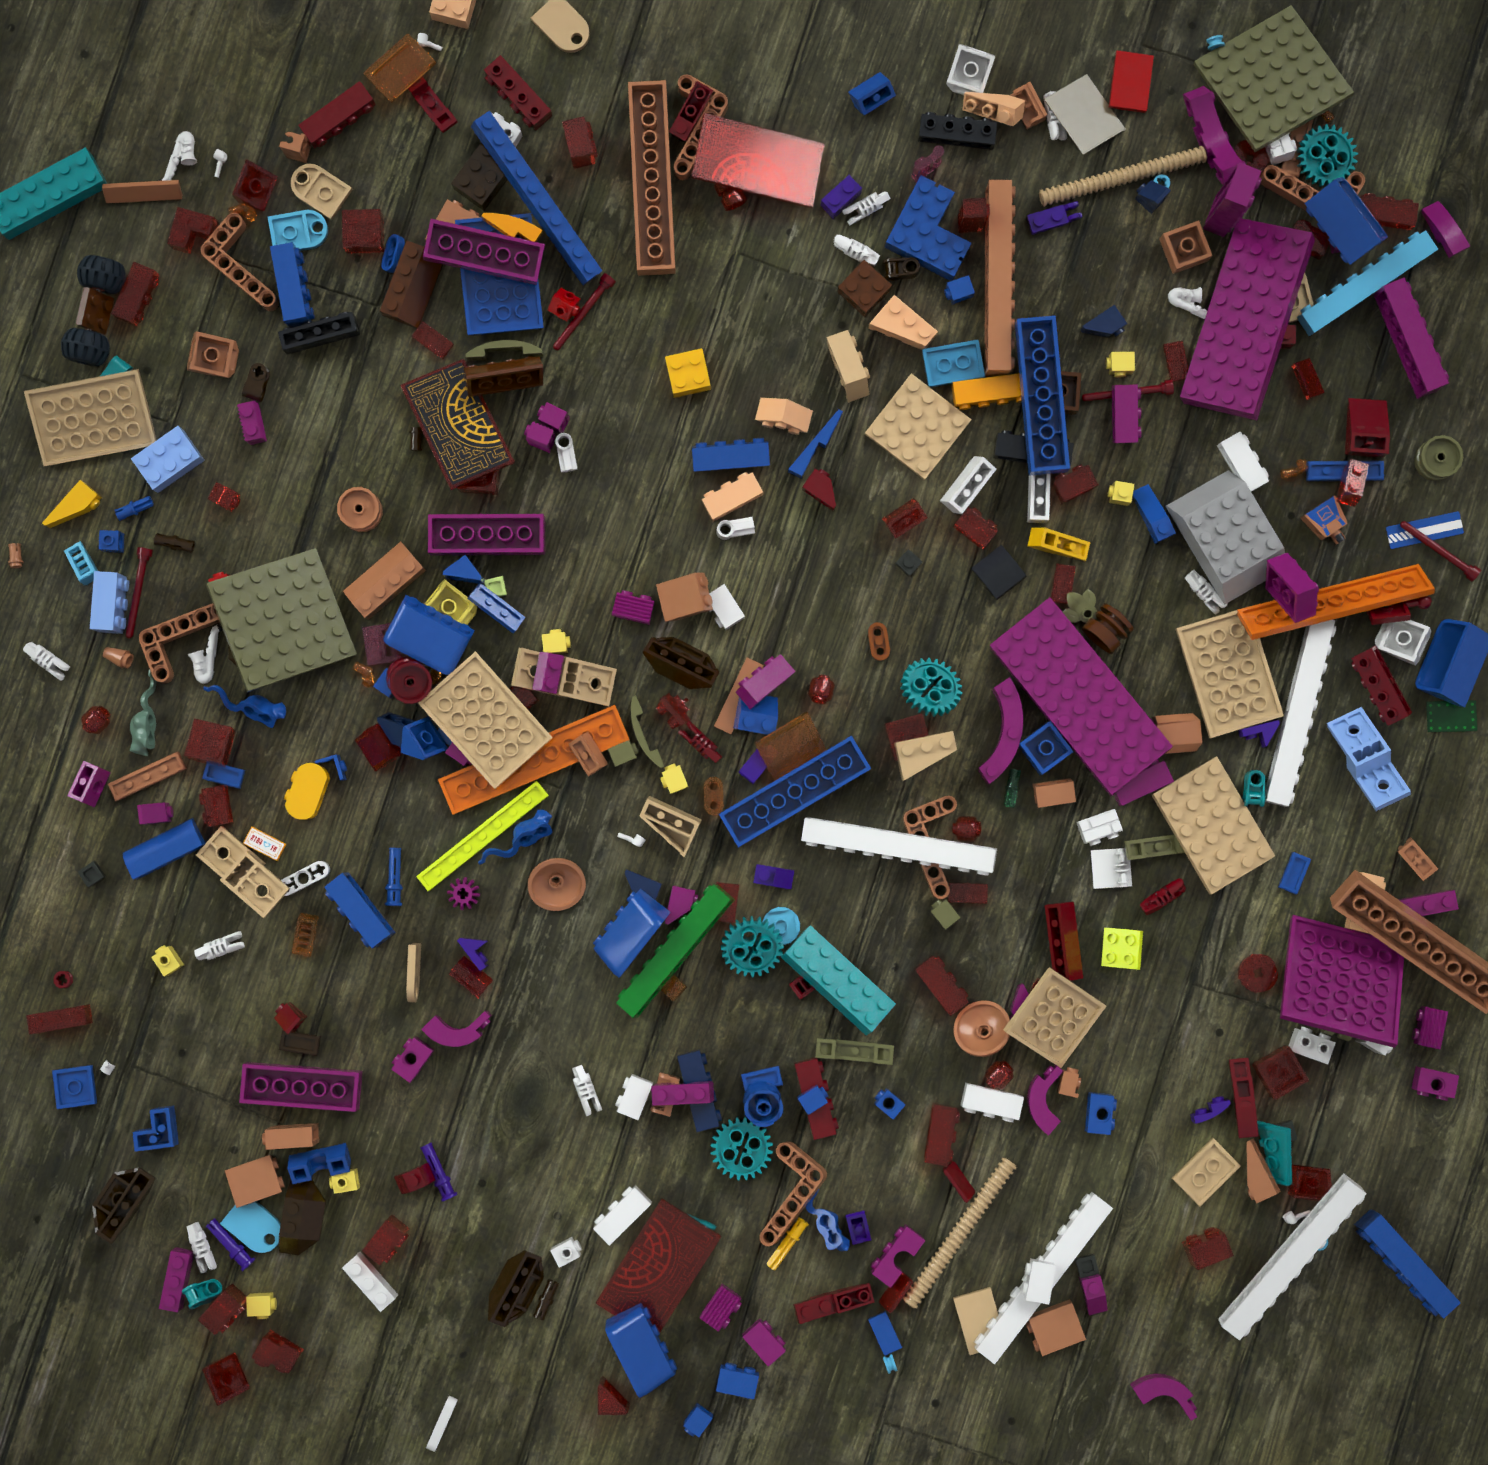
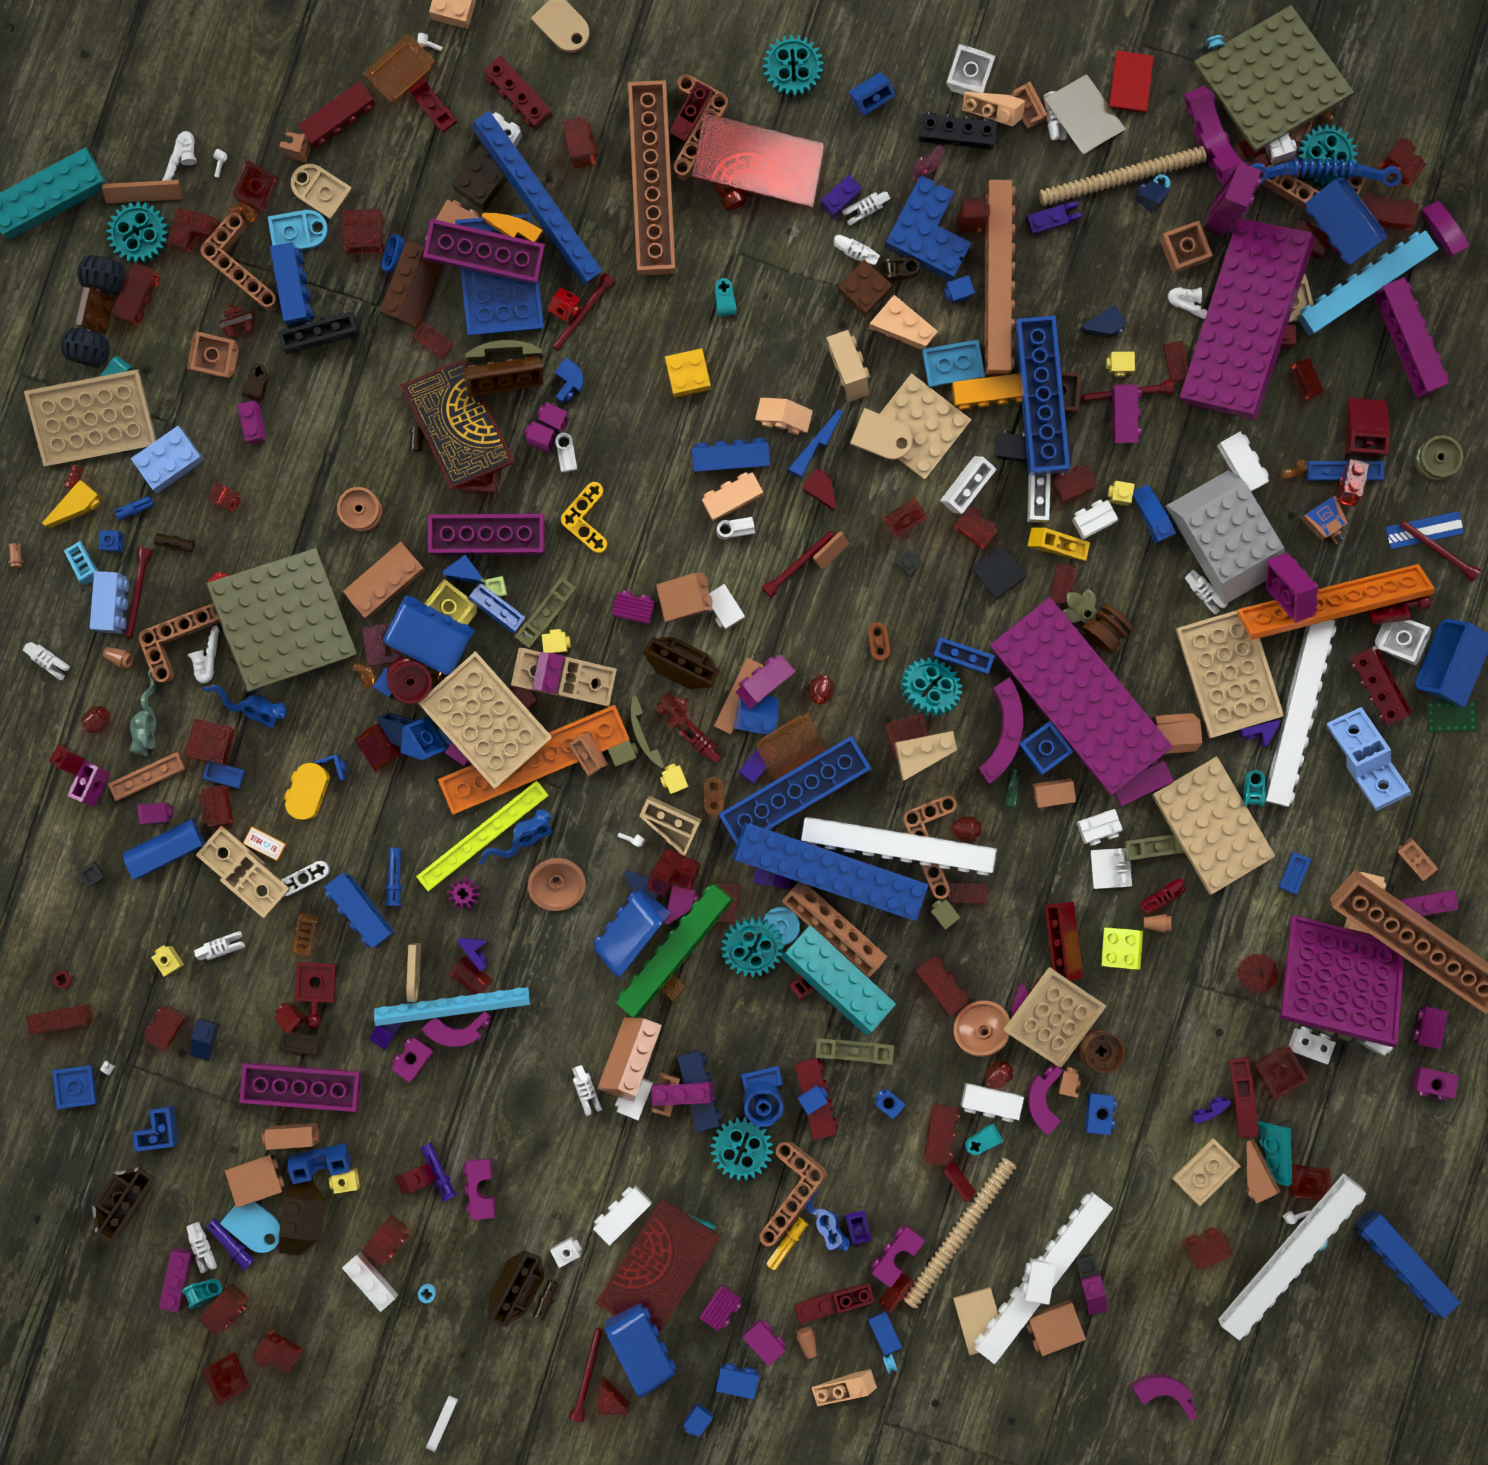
light yellow brick [246,1292,277,1319] -> none
none -> dark red slope [49,744,85,776]
none -> clear red pin [64,465,84,489]
none -> teal gear [106,201,170,264]
none -> clear red brick [144,1005,187,1051]
none -> dark blue slope [190,1018,220,1061]
none -> clear red hips [218,303,254,337]
none -> dark red plate [295,962,337,1029]
none -> dark purple slope [369,1022,404,1050]
none -> medium azure plate [374,987,530,1026]
none -> medium azure bush [418,1284,436,1303]
none -> magenta arch [463,1157,496,1220]
none -> olive slope [514,576,577,648]
none -> blue brick [555,358,584,404]
none -> yellow beam [561,482,607,554]
none -> dark red piece [569,1328,602,1422]
none -> nougat slope [597,1017,662,1102]
none -> clear red brick [647,848,701,896]
none -> teal piece [715,278,737,317]
none -> blue brick [732,822,929,921]
none -> dark red piece [761,531,835,598]
none -> teal gear [762,34,824,97]
none -> nougat brick [782,882,887,978]
none -> nougat cone [796,1327,817,1358]
none -> light nougat slope [812,1369,877,1406]
none -> nougat slope [813,532,849,569]
none -> tan tile [850,408,912,460]
none -> blue brick [932,637,995,675]
none -> teal piece [965,1123,1003,1155]
none -> white brick [1072,500,1118,540]
none -> reddish brown wheel [1078,1029,1125,1074]
none -> nougat cone [1144,914,1171,933]
none -> blue piece [1251,158,1402,187]
none -> clear red brick [1378,137,1427,187]

